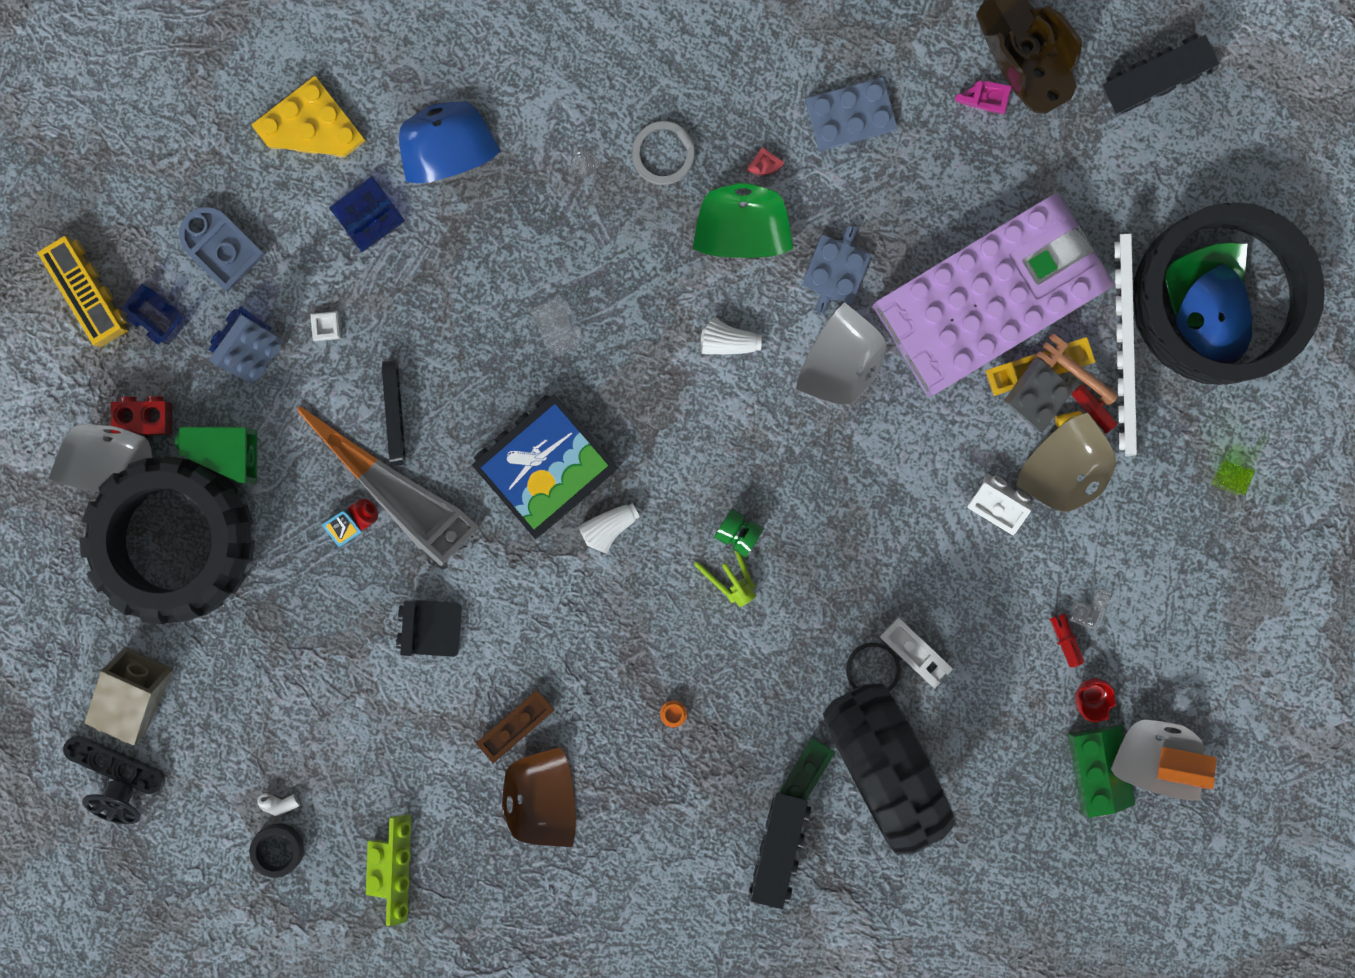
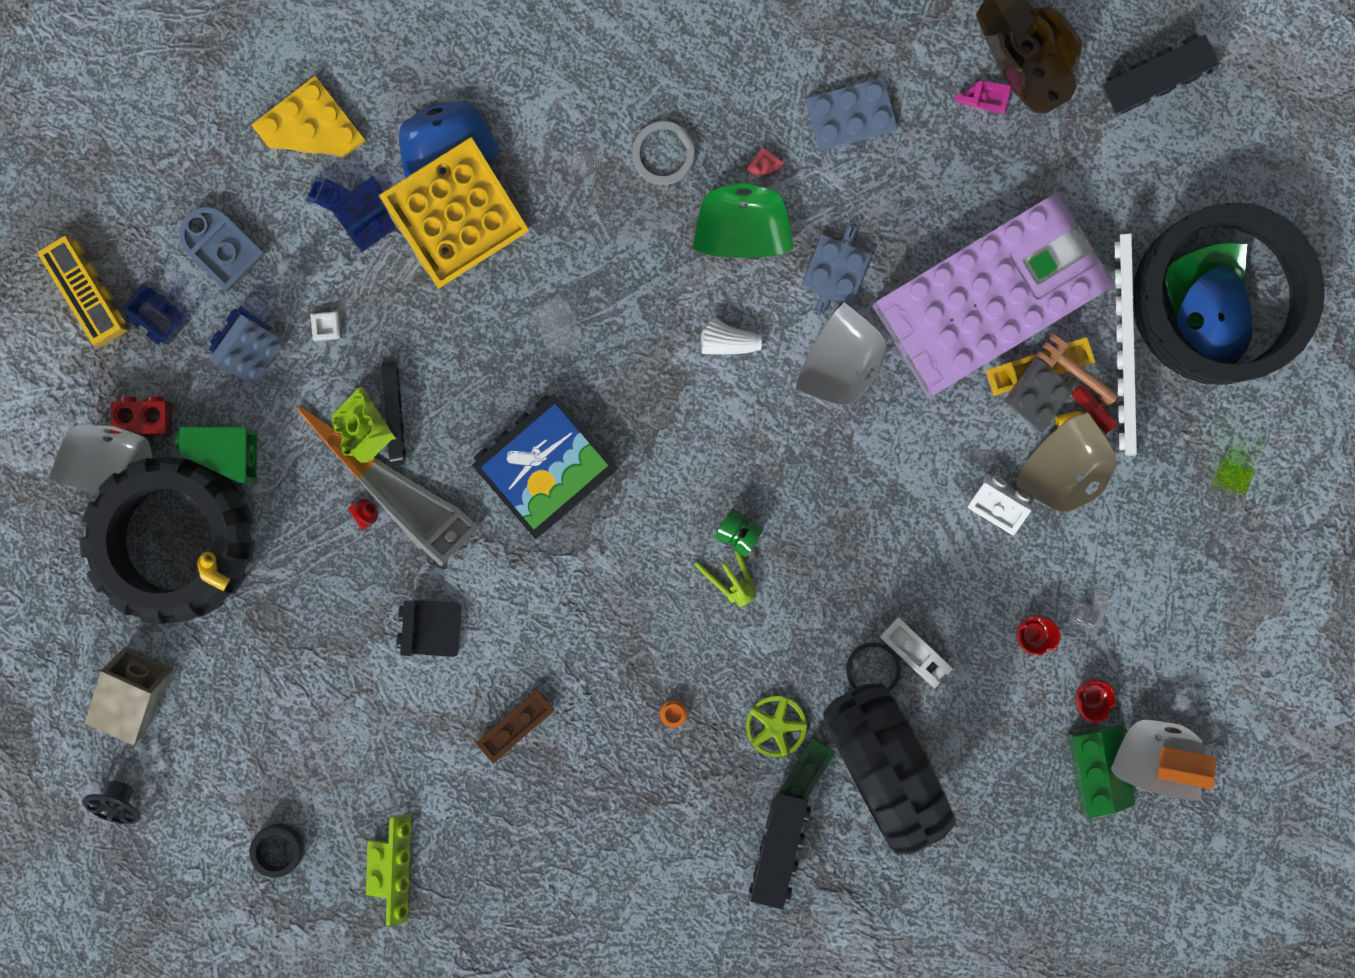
black beam [63,736,165,794] -> none
white arm [257,793,300,816] -> none
slope [322,510,362,547] -> none
reddish brown piece [502,747,576,847] -> none
white piece [578,503,640,554] -> none
red axle [1049,613,1084,668] -> none
none -> yellow arm [197,552,230,591]
none -> clear blue bracket [305,177,349,214]
none -> lime slope [331,387,396,463]
none -> yellow piece [378,137,529,289]
none -> lime wheel [746,696,807,757]
none -> red hair [1016,615,1061,656]

